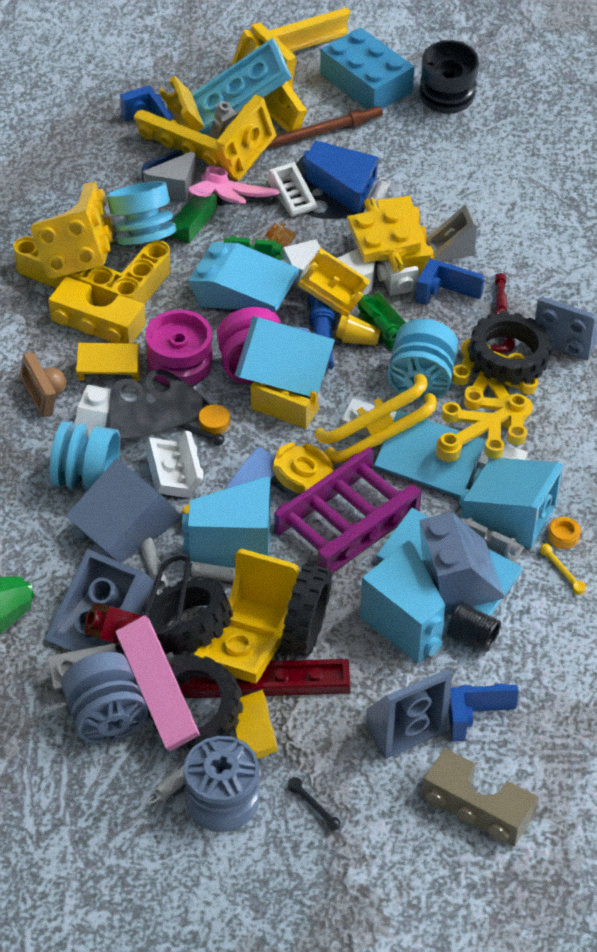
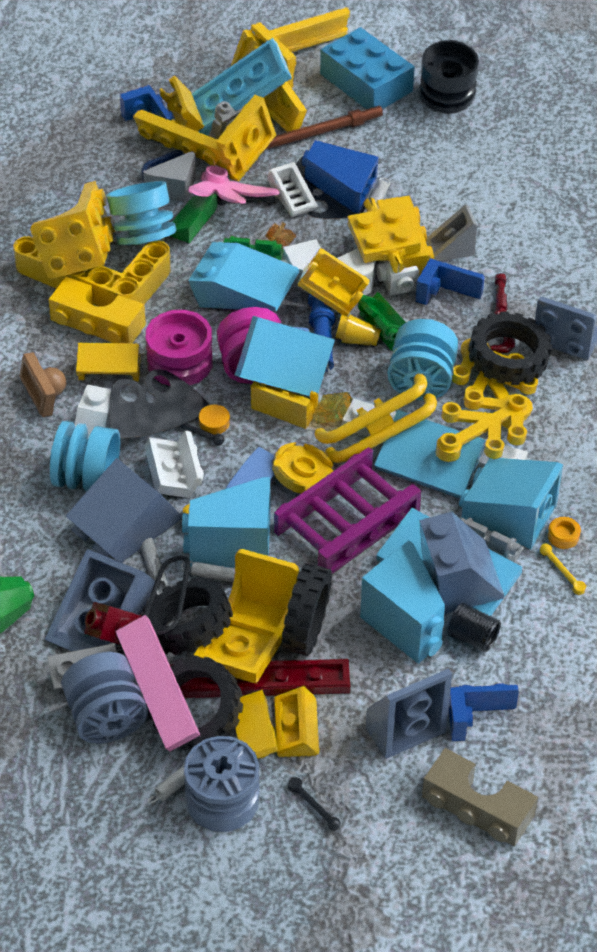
none -> yellow slope [274,686,319,757]
none -> clear yellow tile [312,392,353,424]

